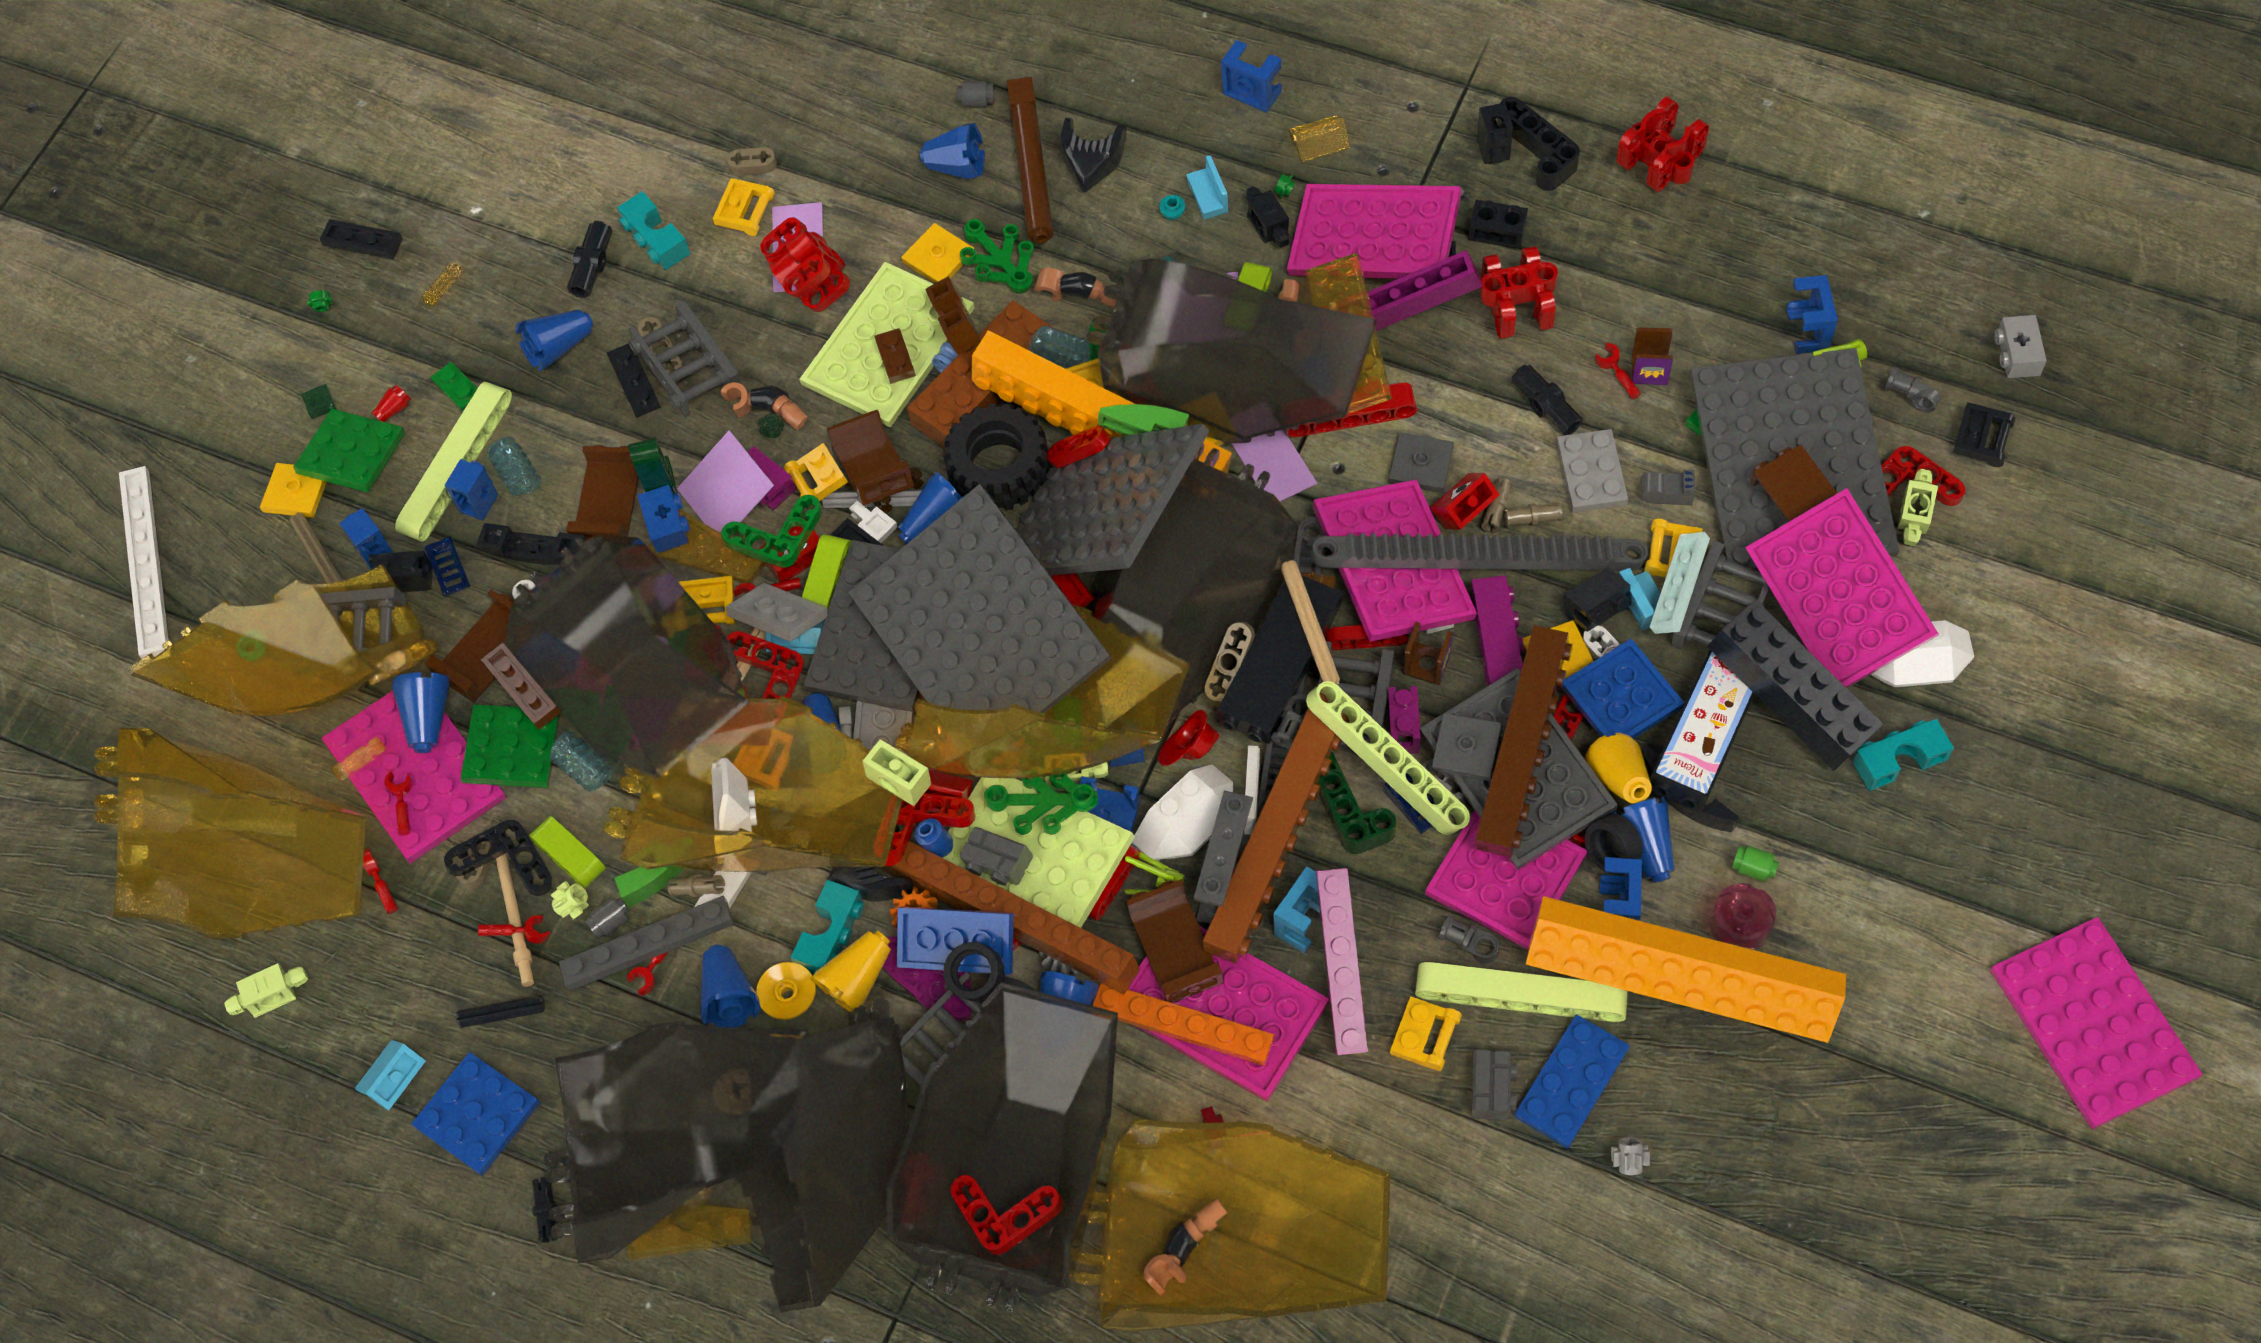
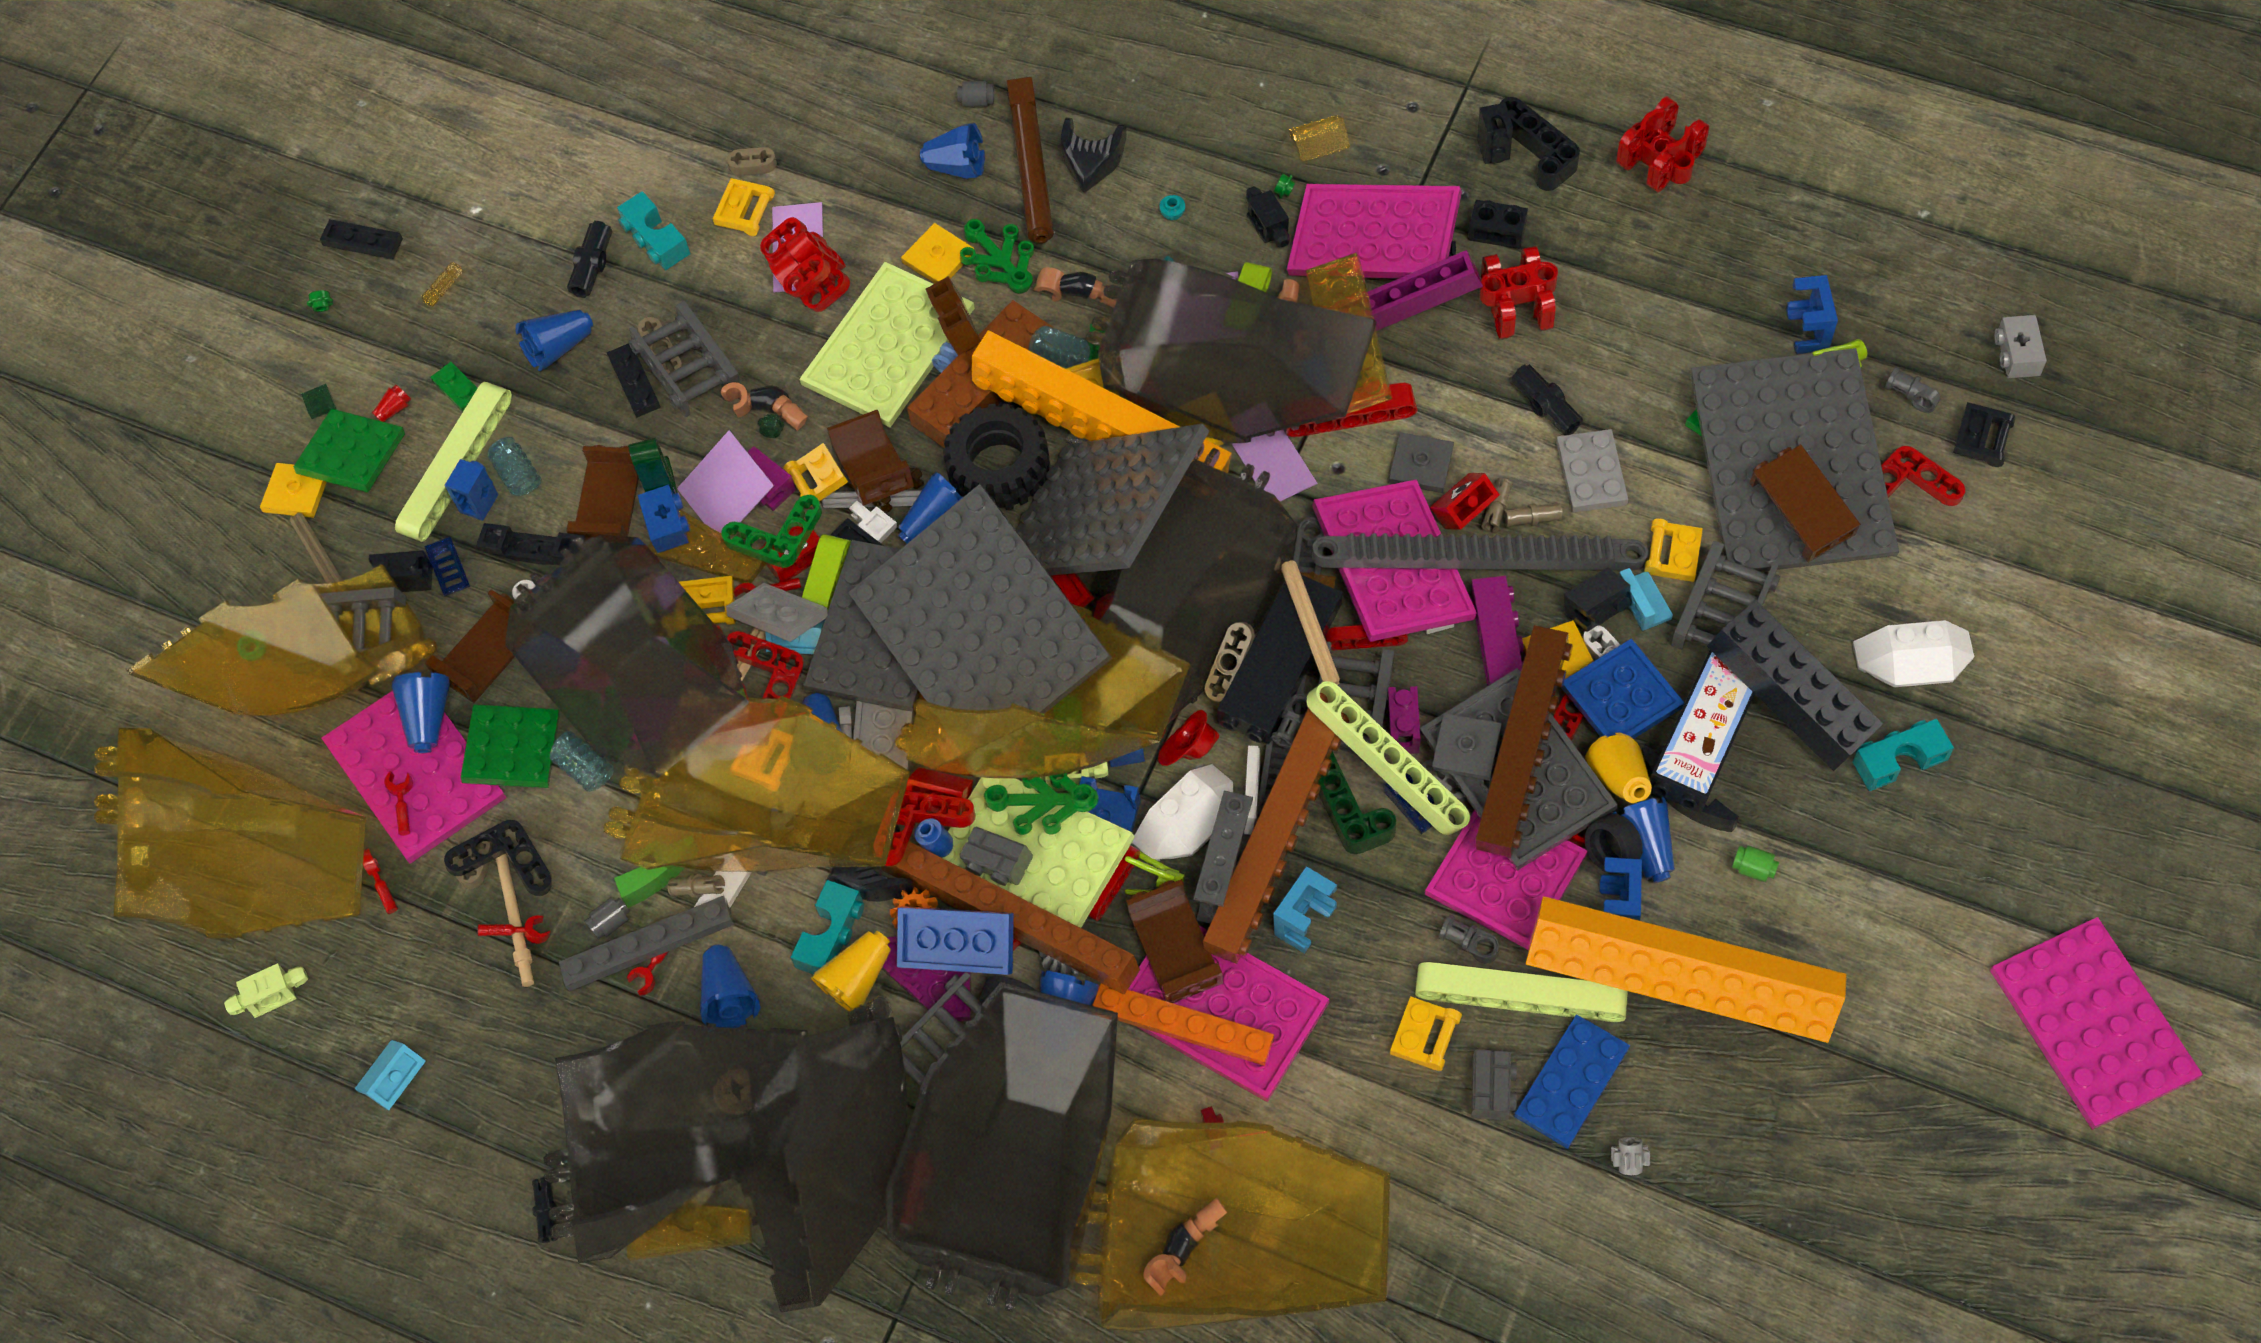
white plate [119,466,170,660] -> none
axle [332,737,386,781] -> none
blue brick [339,508,393,572] -> none
blue plate [411,1052,540,1176] -> none
black axle [456,995,545,1028] -> none
reddish brown plate [481,643,561,730] -> none
lime beam [528,816,606,889] -> none
yellowish green gear [551,881,589,919] -> none
white wedge [711,758,757,861] -> none
yellow dish [756,962,816,1020] -> none
yellowish green brick [862,739,931,806] -> none
reddish brown plate [874,328,916,384] -> none
black tyre [944,942,1005,1002] -> none
red beam [951,1175,1063,1255] -> none
red beam [1047,425,1111,468] -> none
bright green slope [1097,404,1189,436] -> none
medium azure panel [1186,155,1228,220] -> none
blue panel [1221,40,1282,113] -> none
brick [1315,868,1368,1055] -> none
reddish brown piece [1404,622,1453,685] -> none
red piece [1595,343,1641,399] -> none
piece [1632,327,1673,385] -> none
dark grey leg [1641,470,1695,506] -> none
light aqua plate [1650,532,1710,634] -> none
clear pink brick [1710,883,1776,950] -> none
dark pink plate [1745,488,1939,688] -> none
yellowish green piece [1897,469,1938,546] -> none

